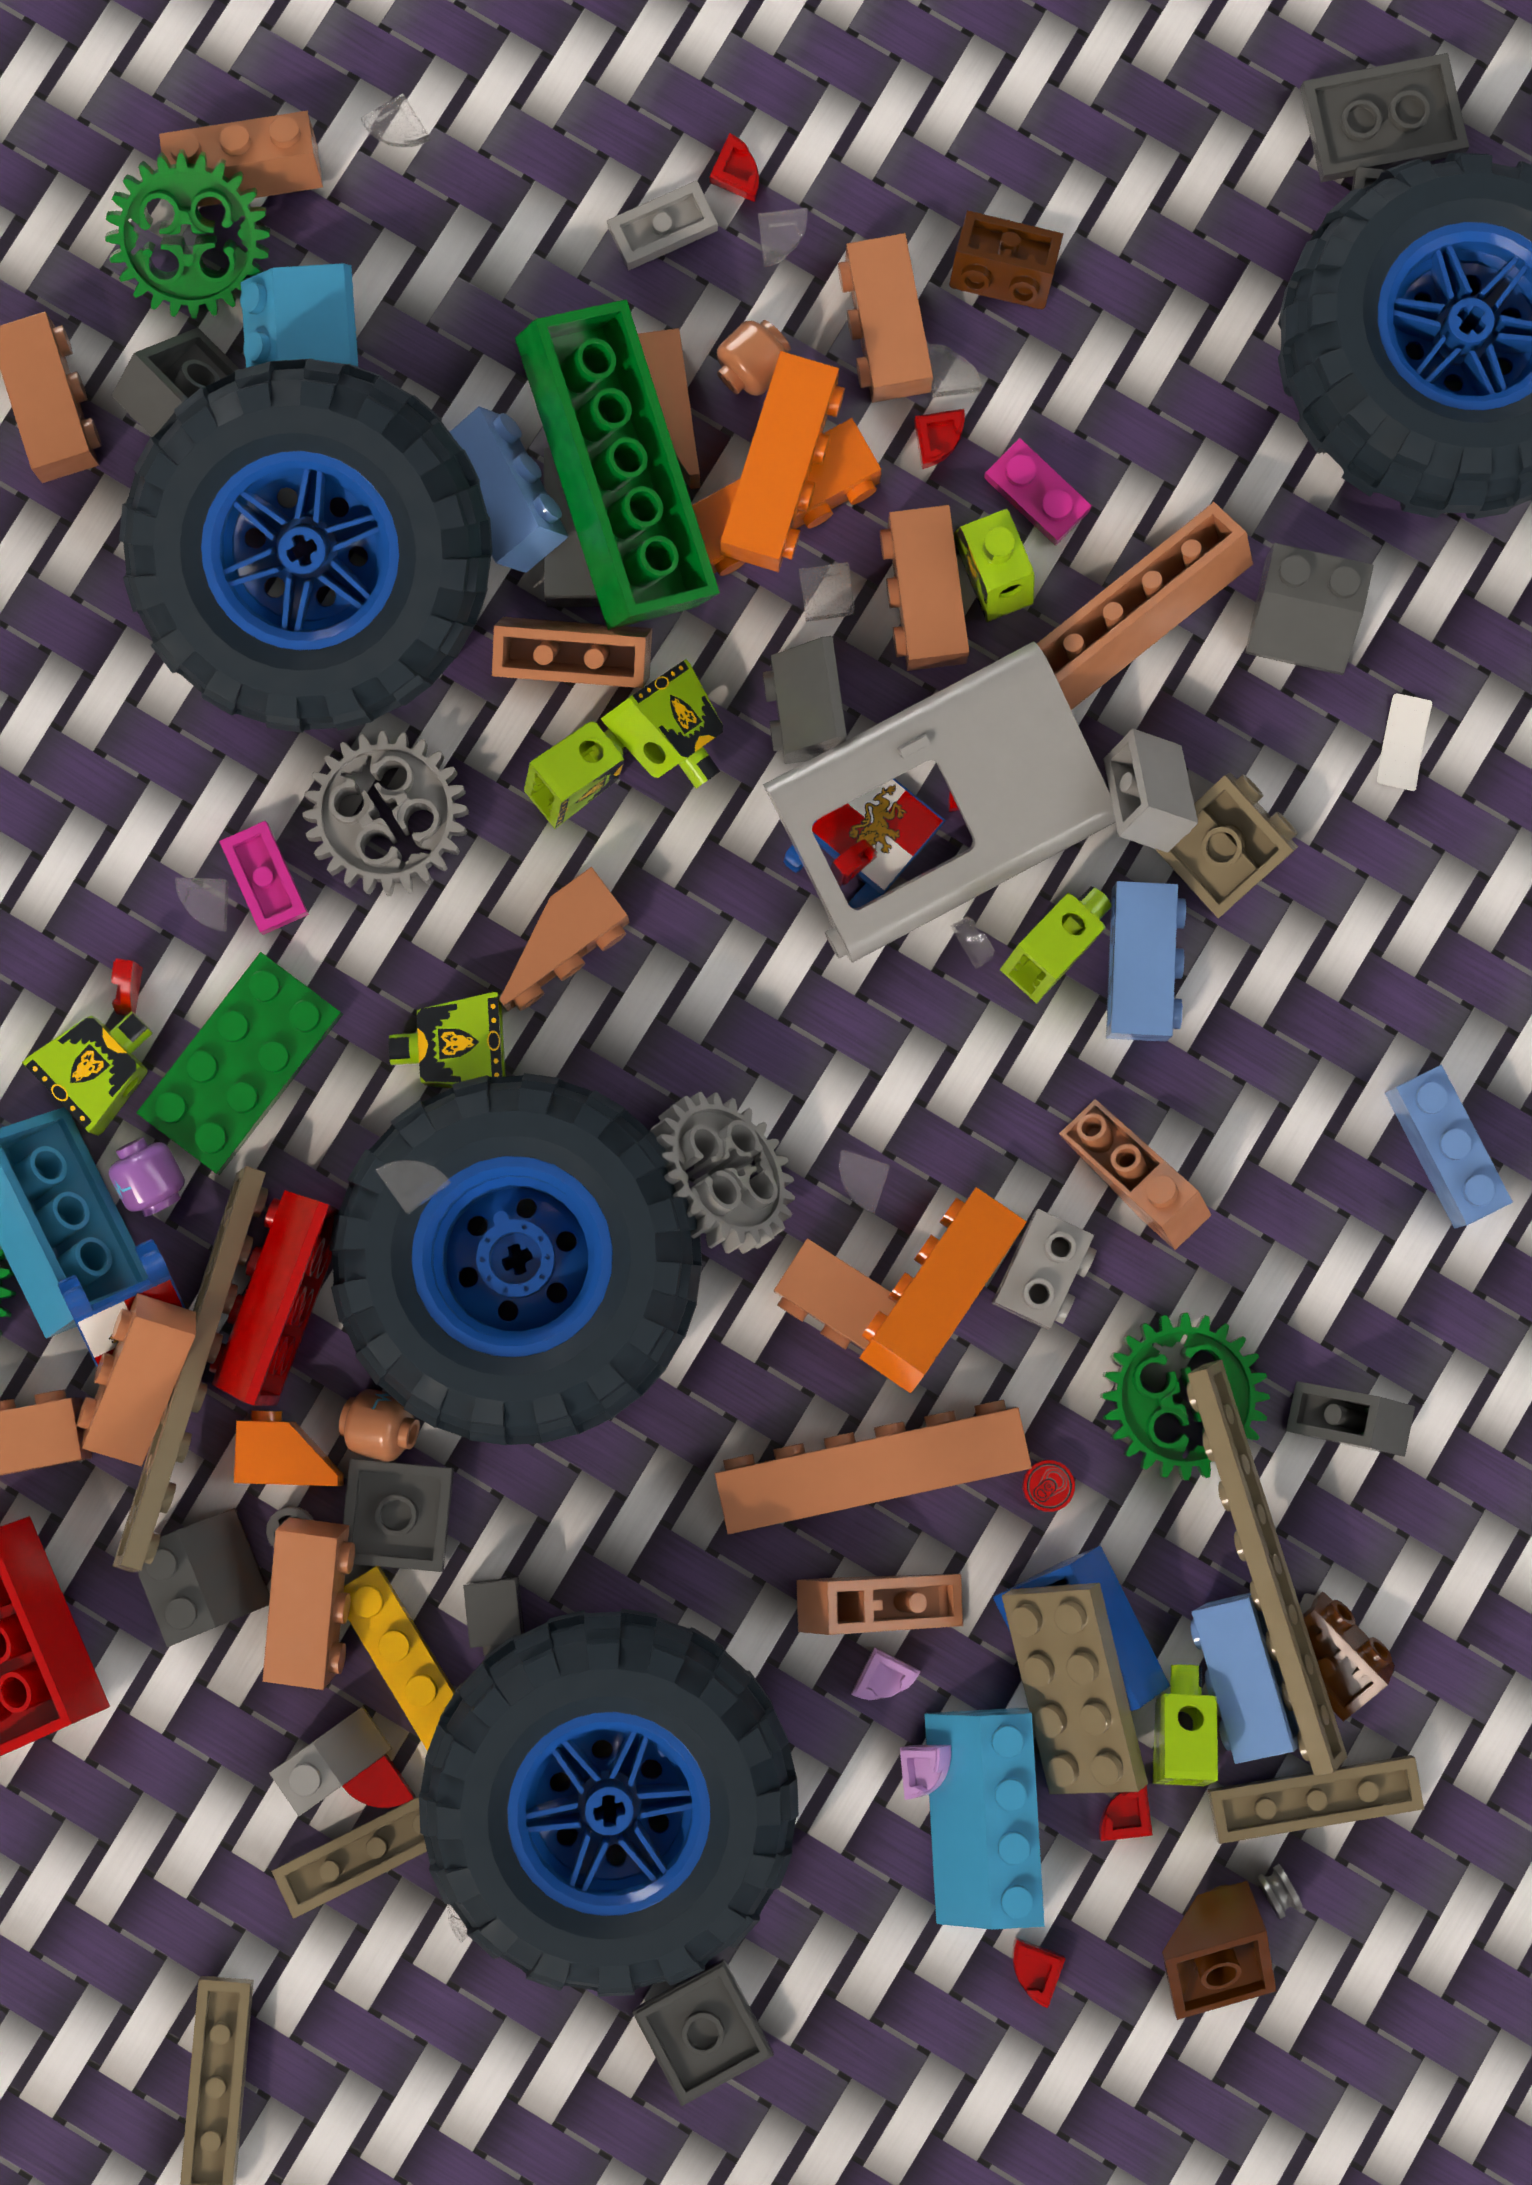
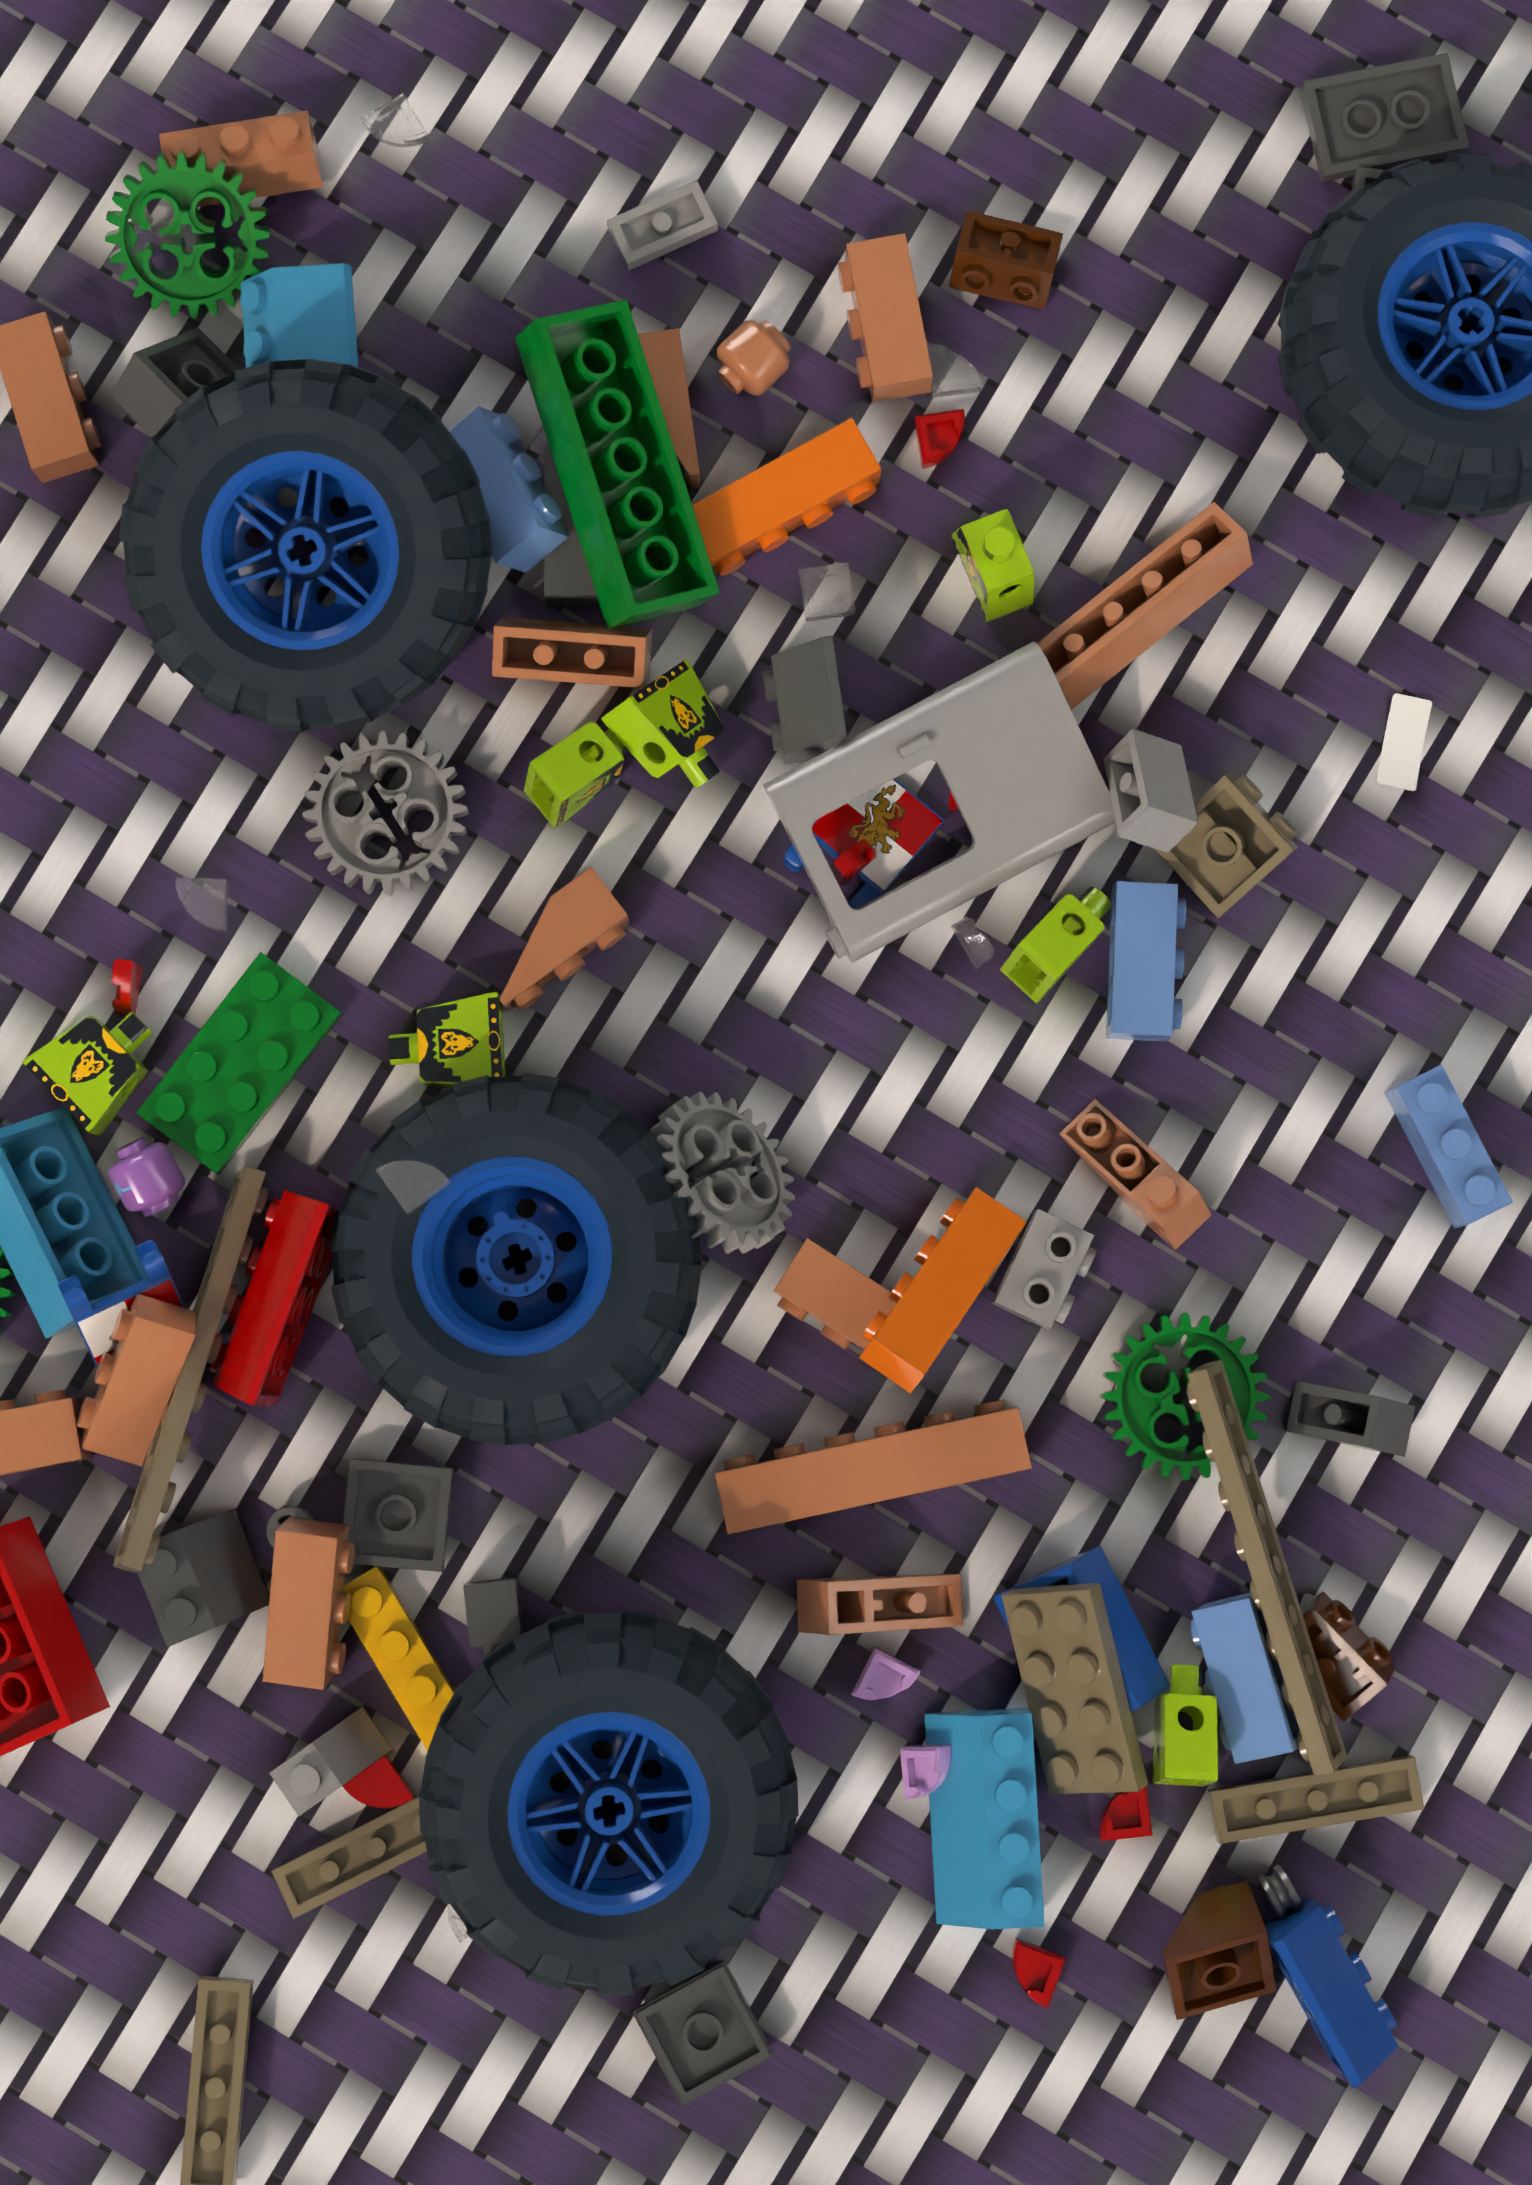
dark pink plate [219,821,309,935] -> none
orange slope [234,1410,344,1486] -> none
nougat head [339,1389,420,1462] -> none
red tile [709,133,759,202] -> none
orange brick [720,351,845,572] -> none
clear tile [758,208,807,267] -> none
clear tile [839,1150,890,1214] -> none
nougat brick [880,505,969,671] -> none
dark pink plate [984,438,1092,546] -> none
red tile [1022,1460,1075,1512] -> none
dark grey slope [1245,543,1374,675] -> none
none -> blue slope [1264,1897,1398,2088]

